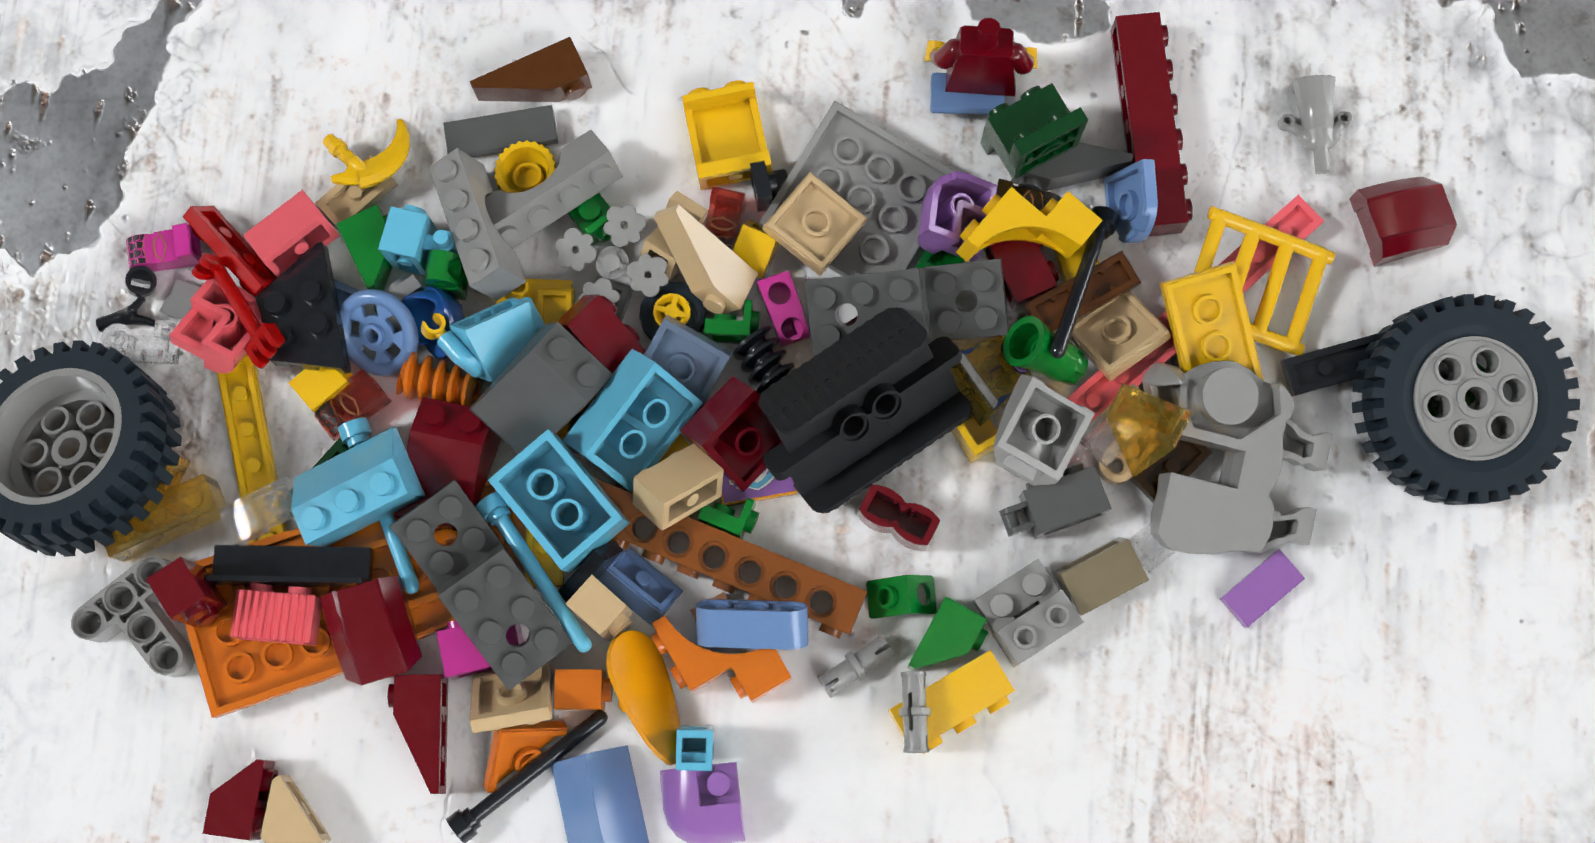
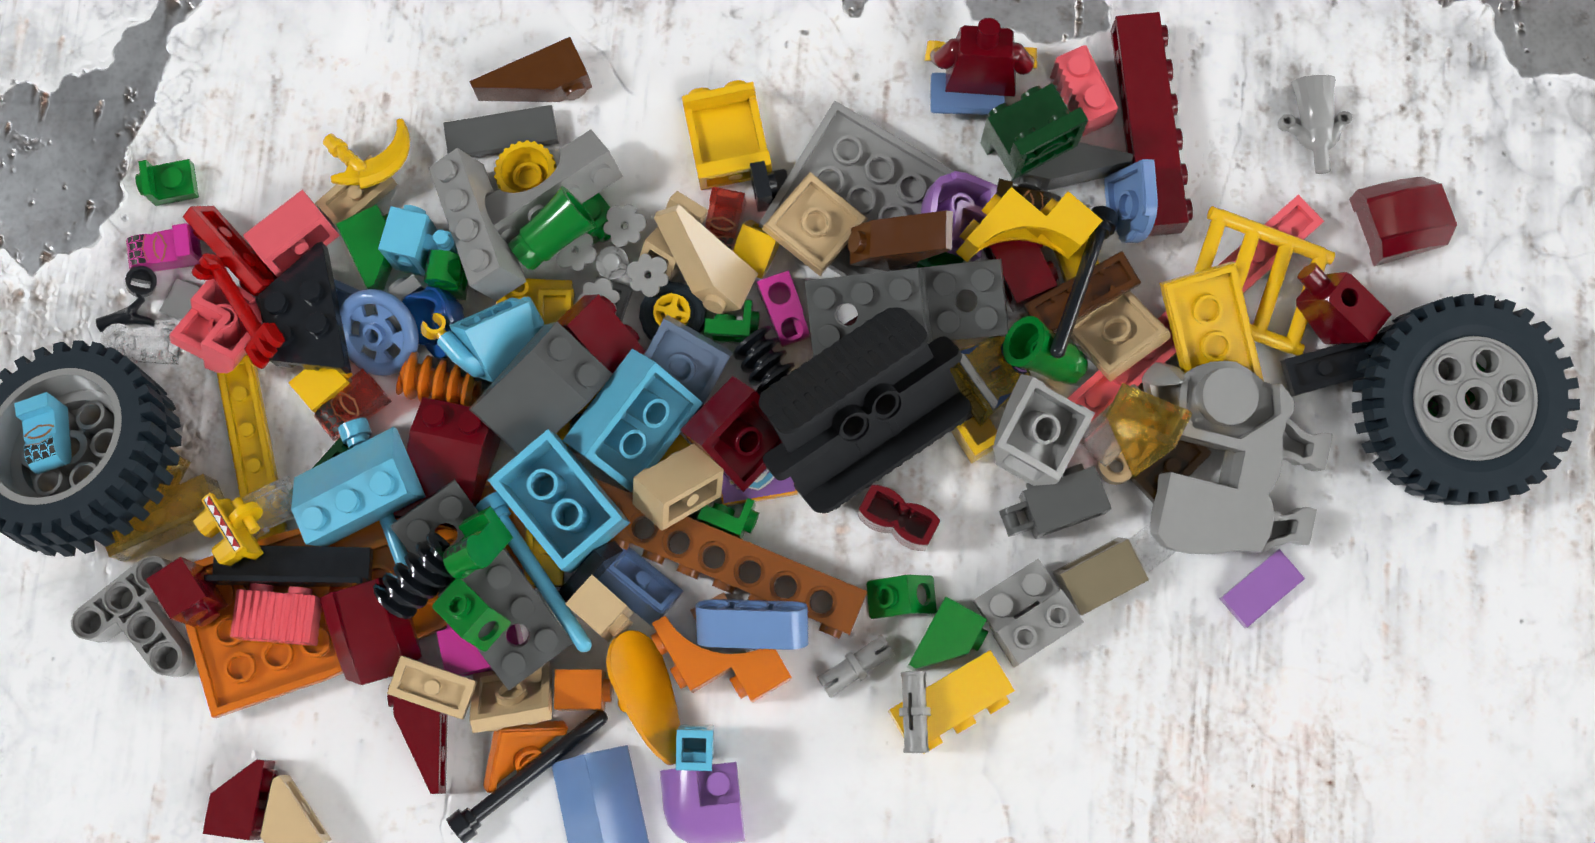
none -> medium azure leg [14,392,72,474]
none -> green bracket [135,159,199,206]
none -> yellow hips [193,492,264,566]
none -> black piece [373,532,453,619]
none -> tan plate [387,656,478,720]
none -> green bracket [432,579,511,652]
none -> green leg [443,506,513,579]
none -> green plant [508,186,597,270]
none -> reddish brown slope [848,210,953,271]
none -> coral brick [1050,45,1119,136]
none -> dark red torso [1296,263,1392,344]

